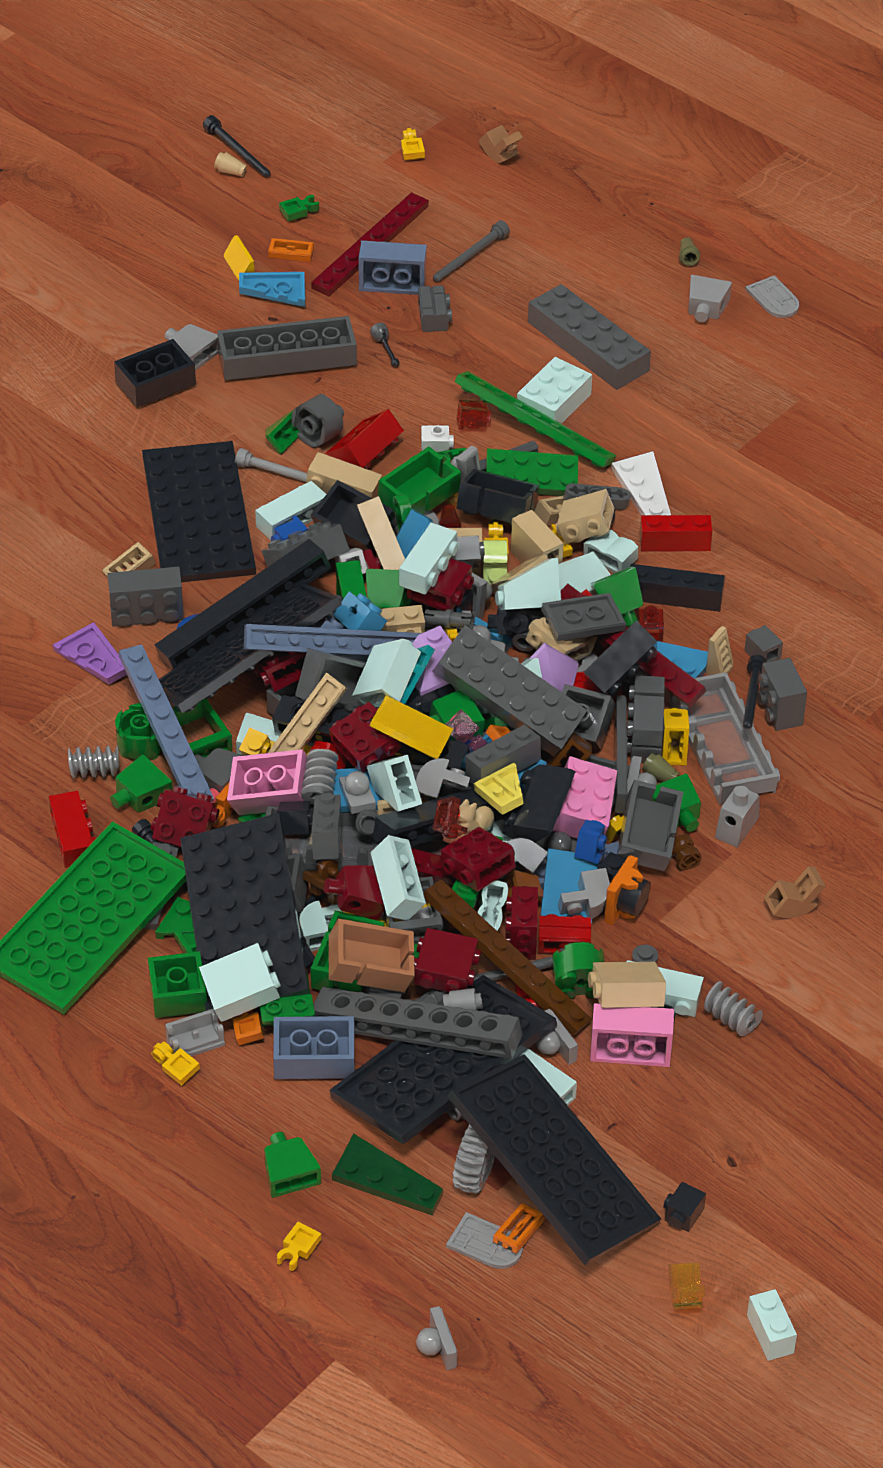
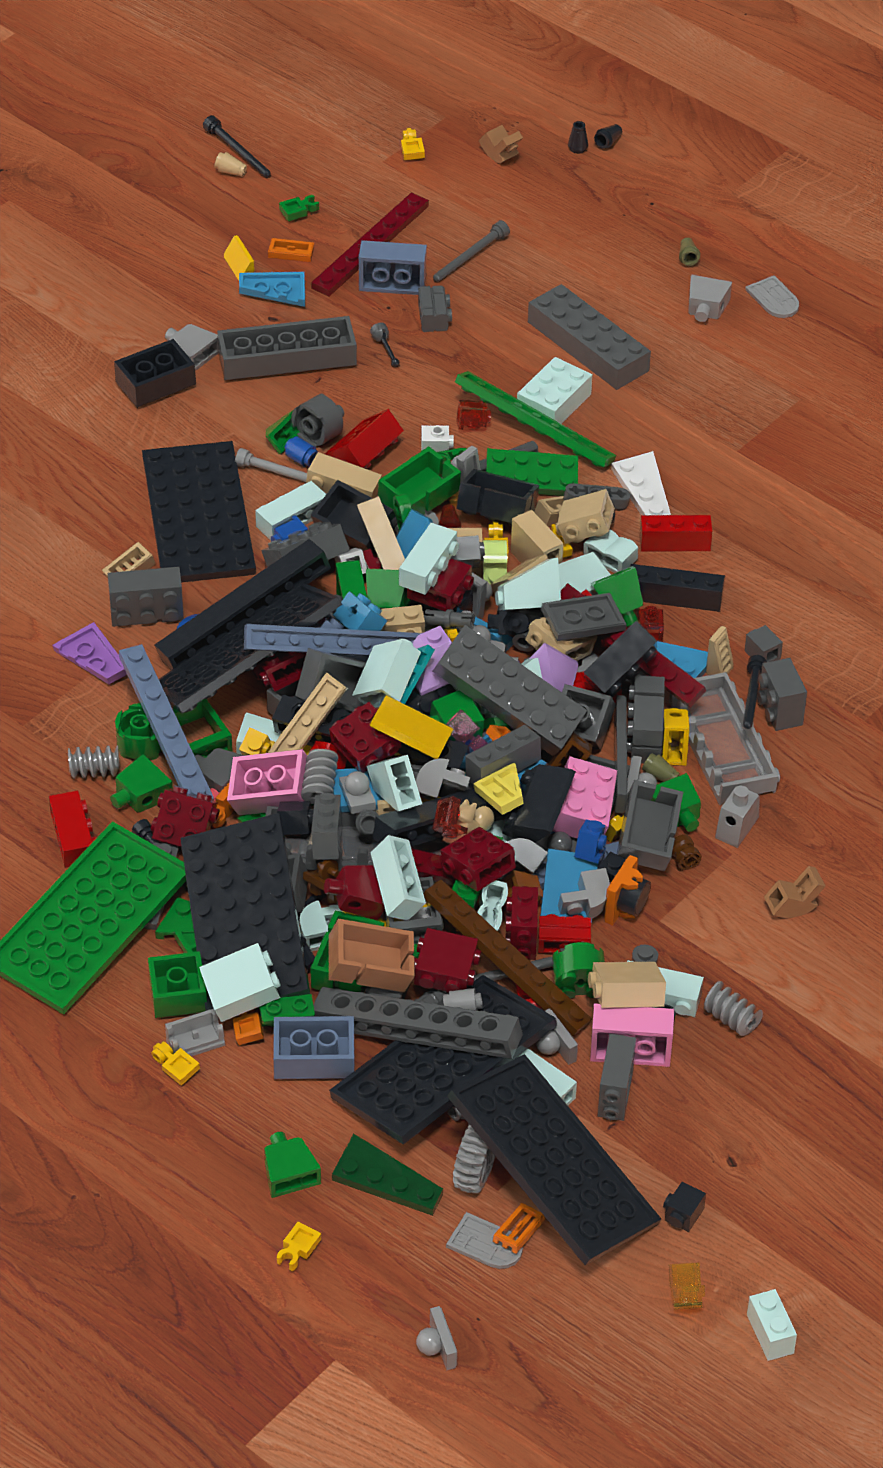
none -> blue brick [285,436,318,467]
none -> black cone [568,121,589,154]
none -> black cone [594,124,622,148]
none -> dark grey window [598,1034,636,1121]

